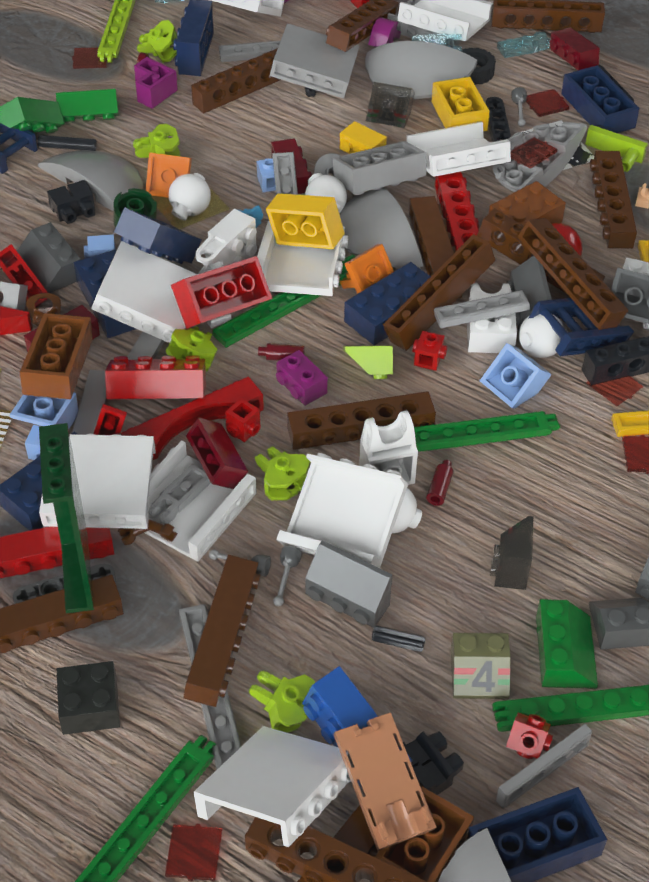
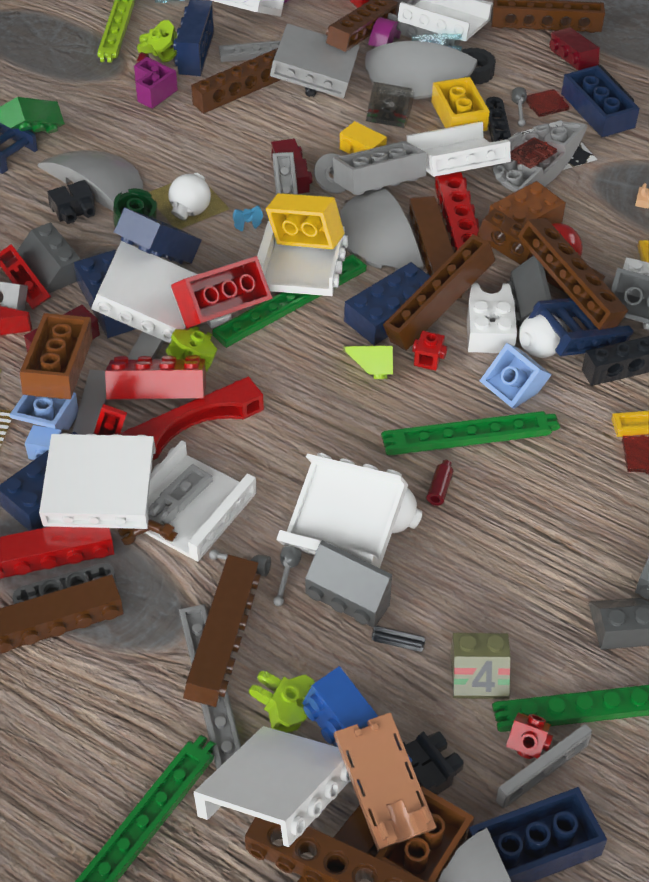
reddish brown hair [26,293,61,326] -> none
black axle [37,135,97,151] -> none
dark green panel [39,423,94,614] -> none
green slope [56,89,119,123] -> none
pearl dark grey brick [56,661,120,735] -> none
clear red piece [72,48,107,69] -> none
light blue brick [84,234,116,258] -> none
lime hinge [133,124,181,158] -> none
orange bracket [145,153,192,198] -> none
clear red piece [165,824,222,882] -> none
dark red brick [186,417,248,489] -> none
white brick [196,209,257,274] -> none
red brick [225,398,261,443] -> none
lime hinge [255,446,310,500] -> none
light blue brick [257,158,276,192] -> none
dark red cylinder [258,343,305,361] -> none
magenta brick [276,350,328,406] -> none
reddish brown brick [287,391,436,450] -> none
white brick [305,173,347,213] -> none
orange bracket [340,244,394,294] -> none
white brick [359,411,418,485] -> none
light grey tile [434,290,530,329] -> none
clear smoke slope [490,516,534,590] -> none
clear light blue hinge [497,31,550,58] -> none
green slope [536,599,598,689] -> none
lime piece [585,125,648,172] -> none
clear red piece [586,376,643,406] -> none
reddish brown brick [590,151,637,249] -> none

